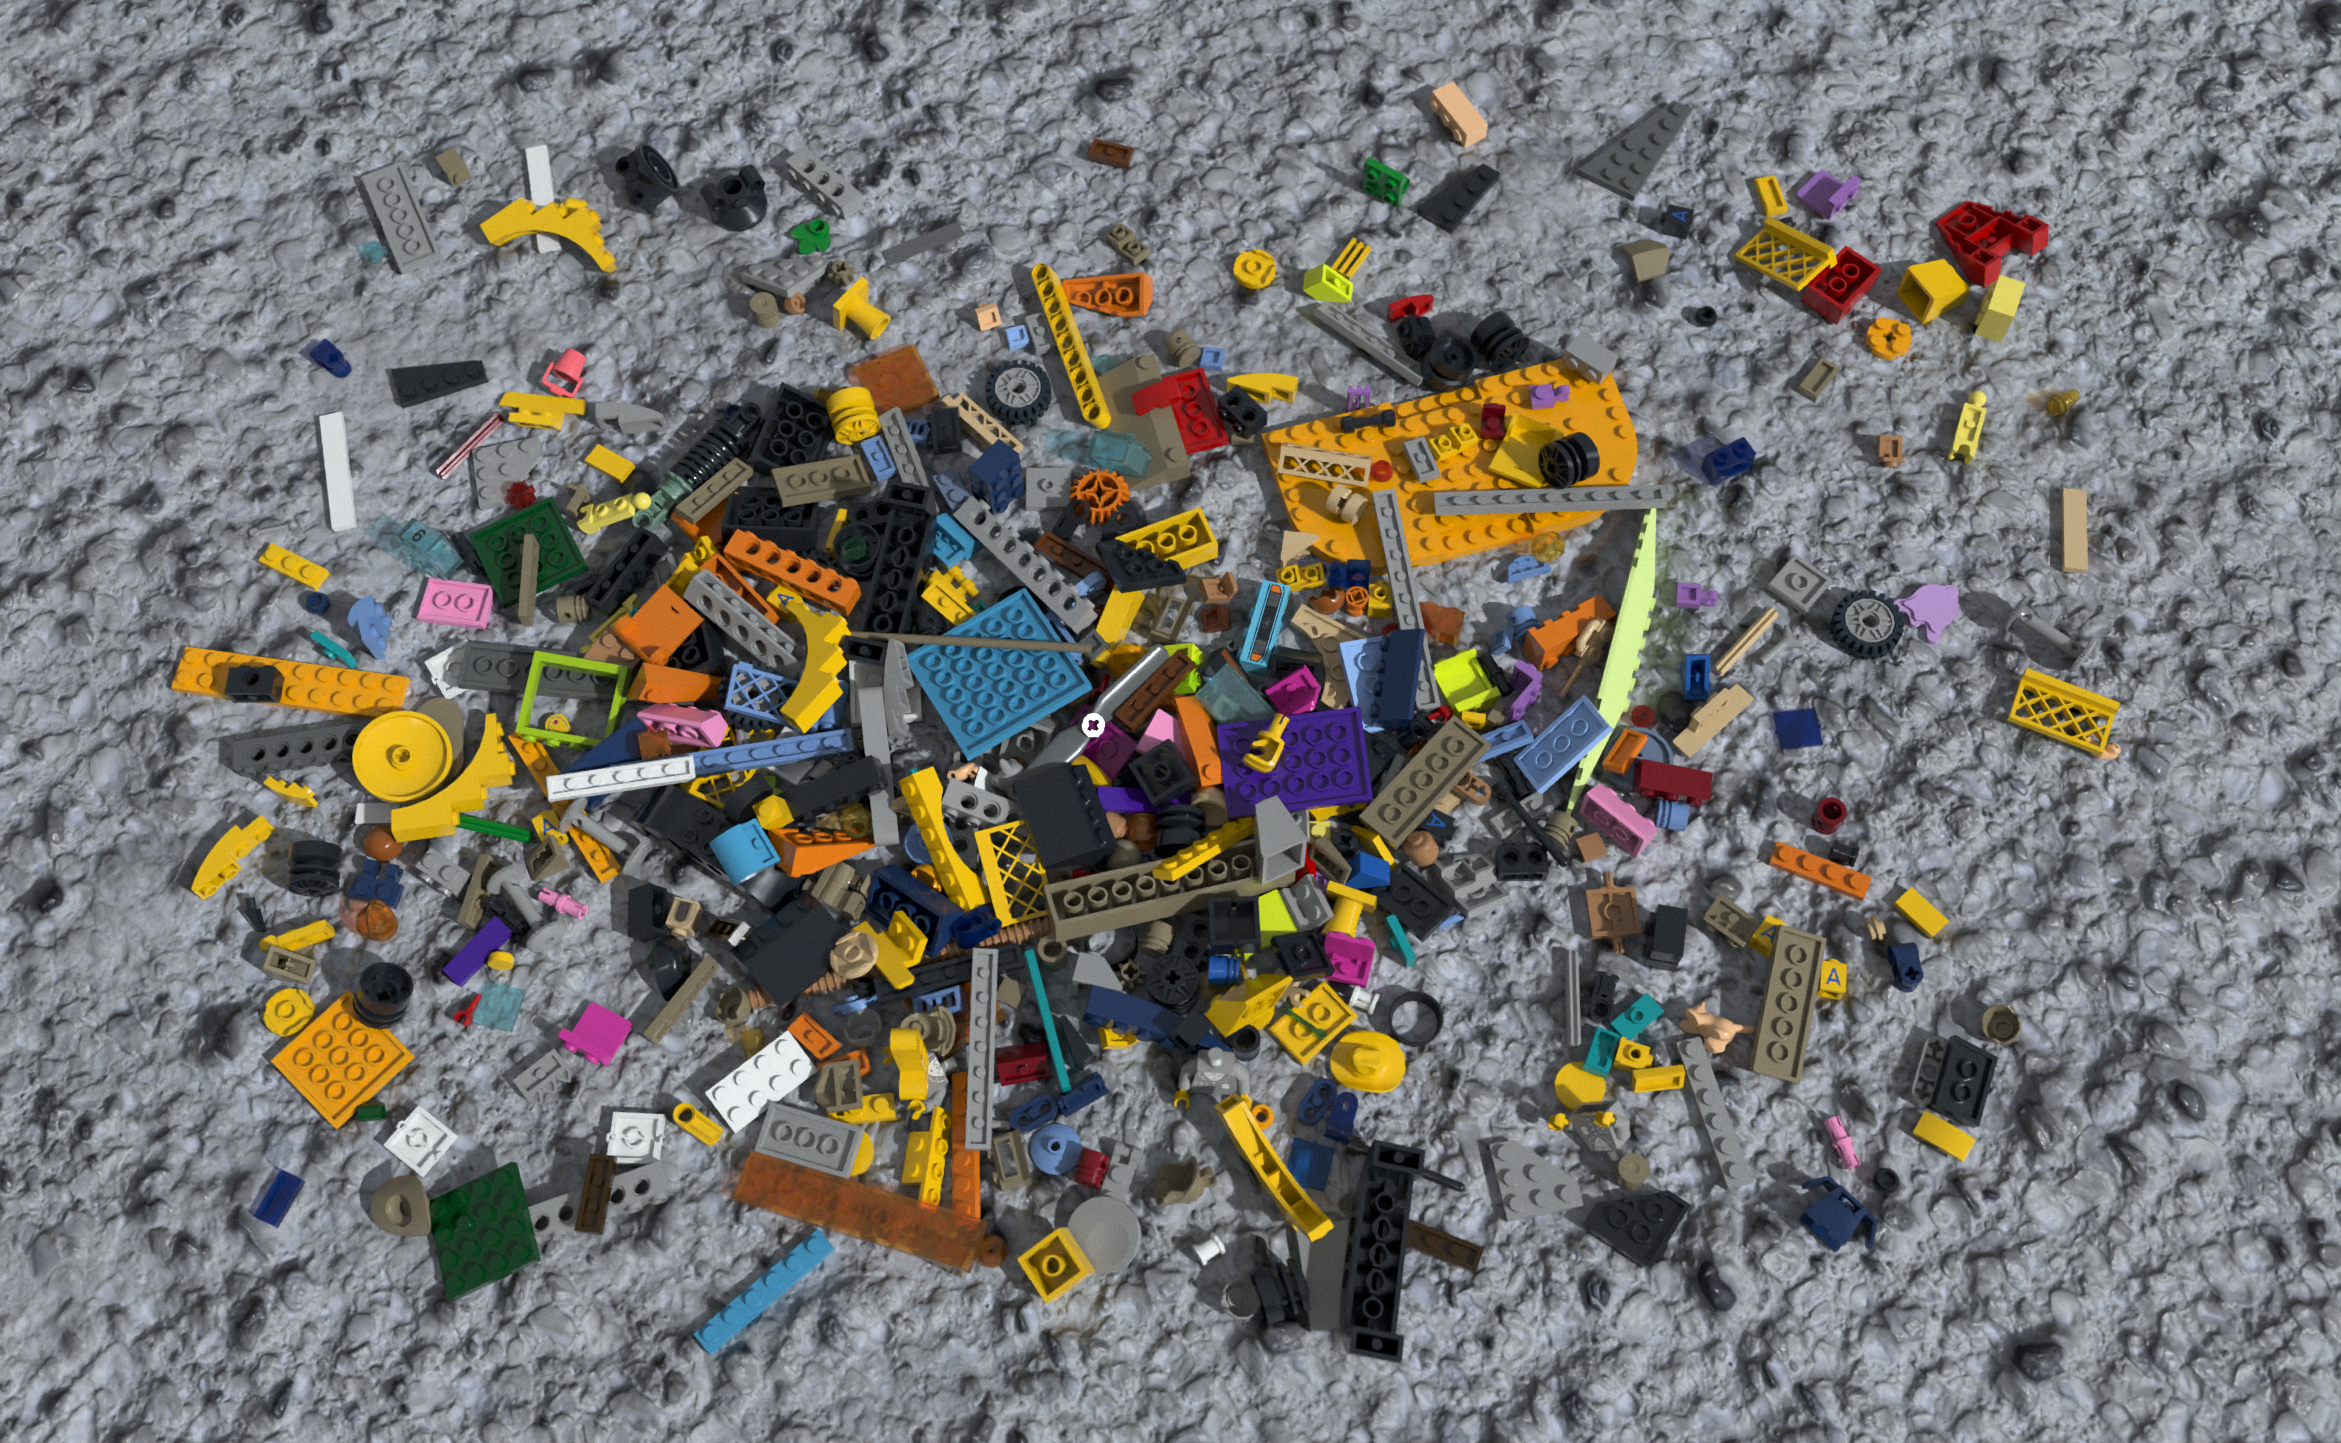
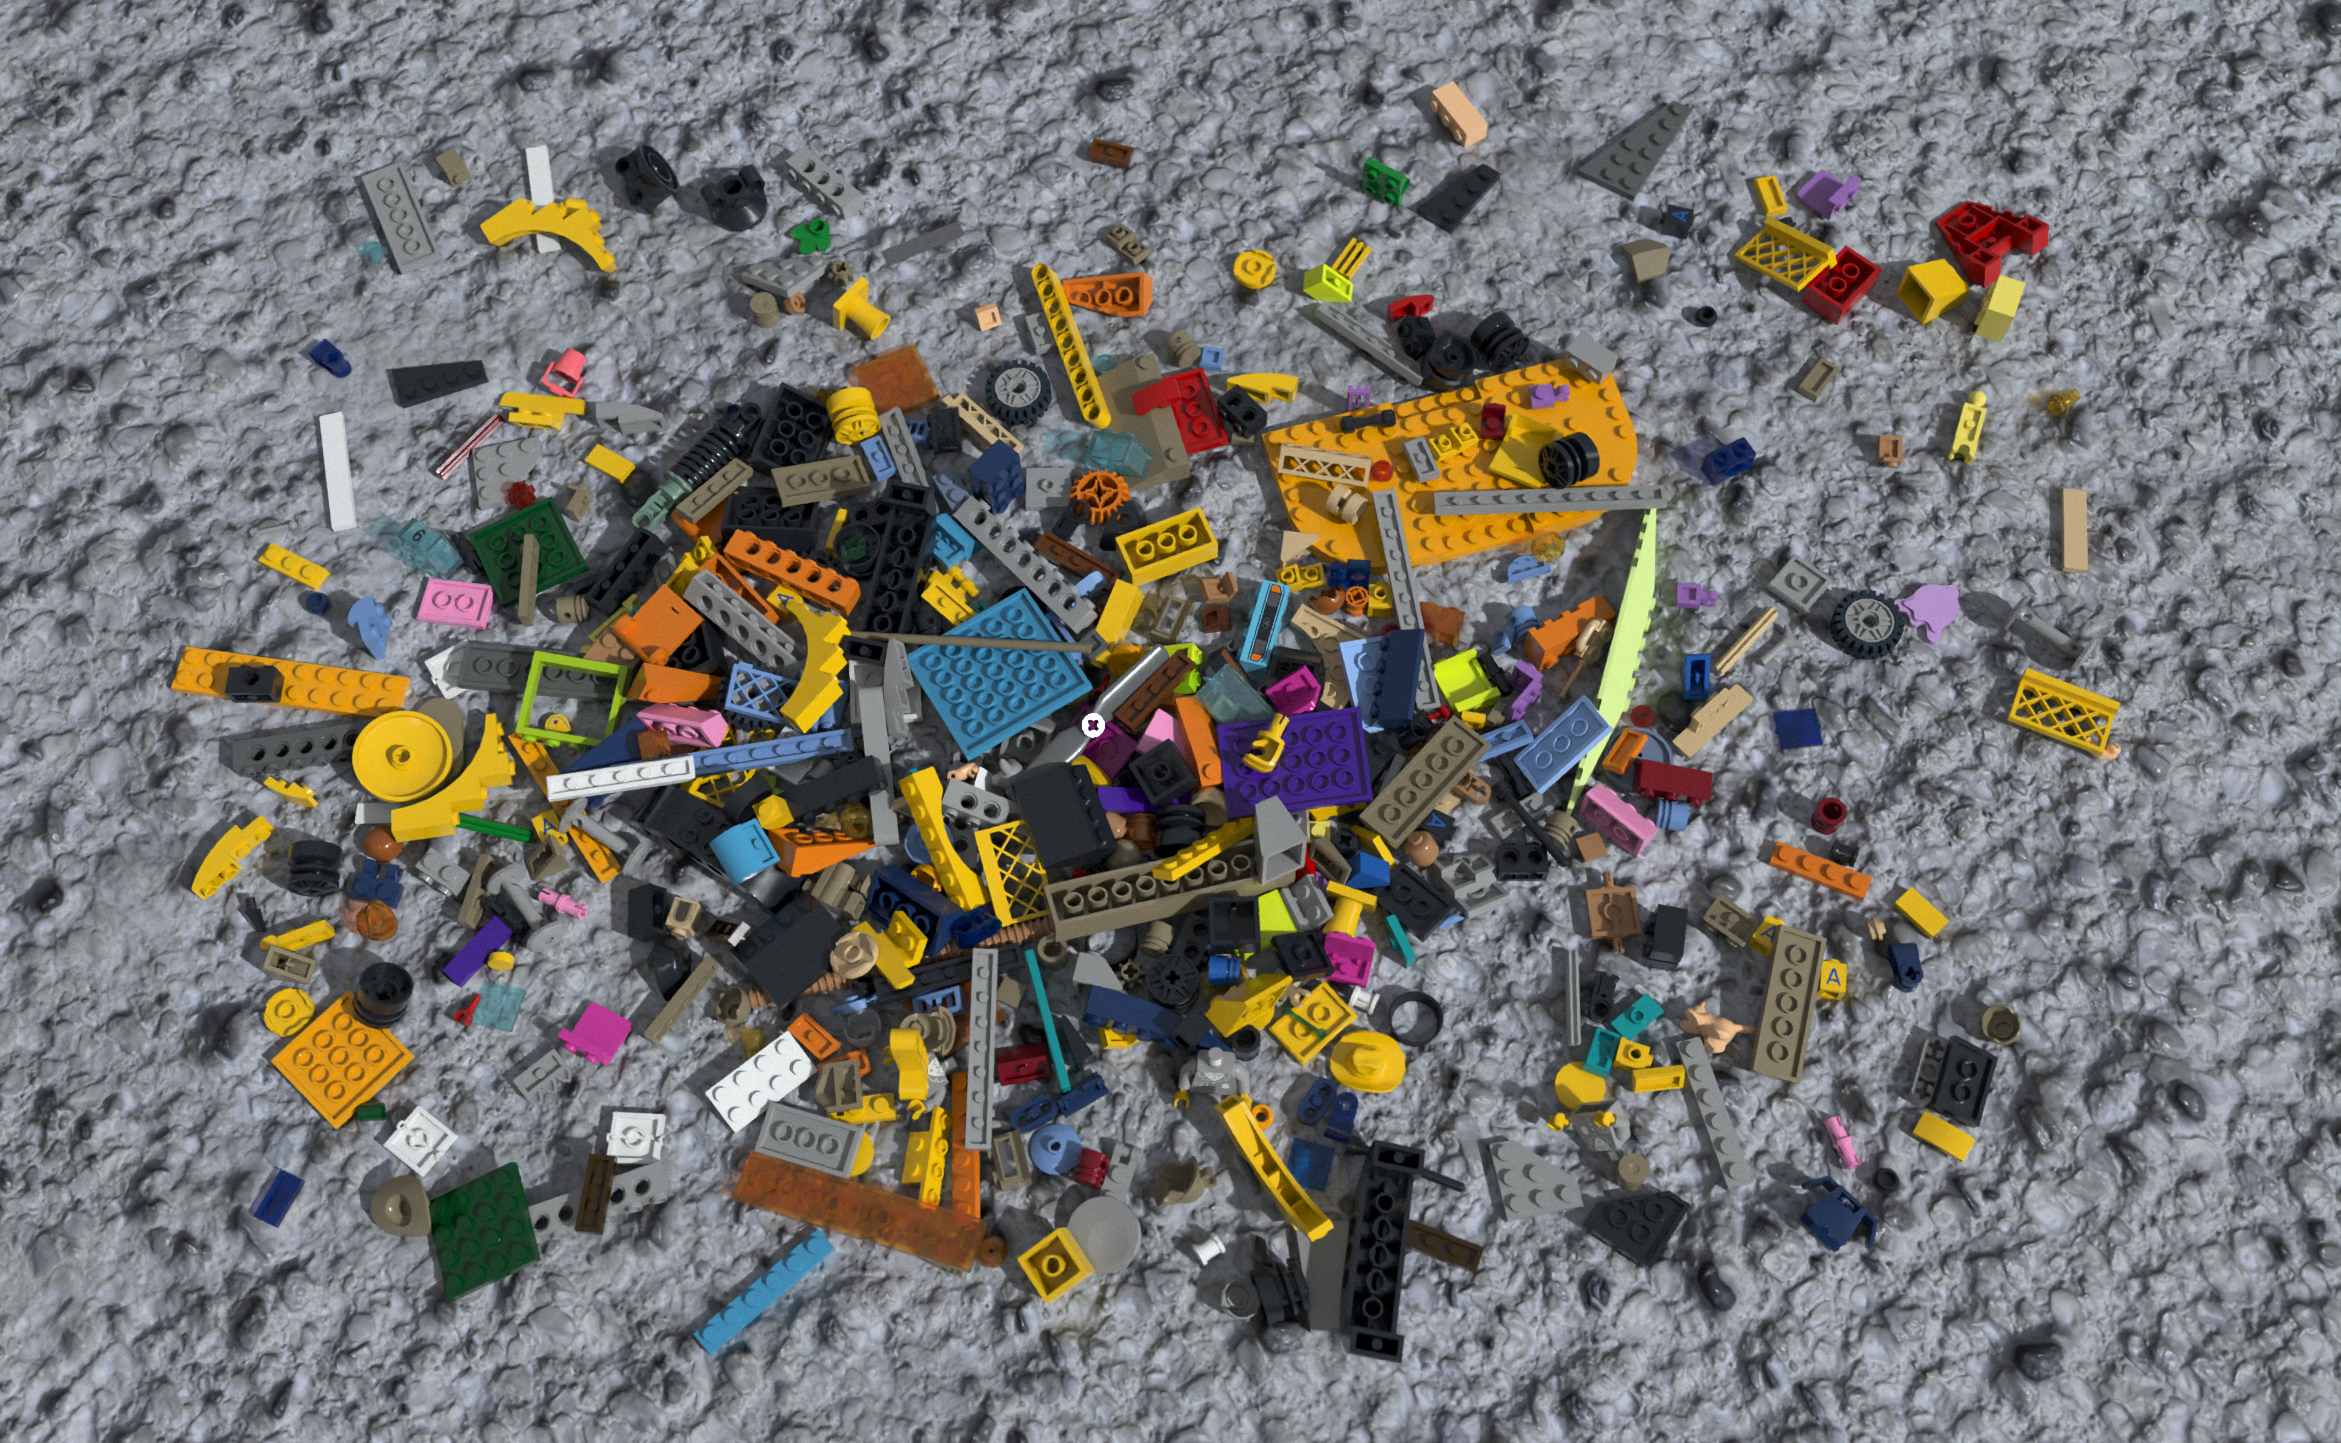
teal plate [310,630,357,669] -> none
light yellow plate [577,492,651,535] -> none
yellow piece [673,1103,724,1148] -> none
light blue tile [1005,324,1031,351] -> none
black plate [1095,539,1187,593] -> none
light orange plate [1865,317,1912,360] -> none

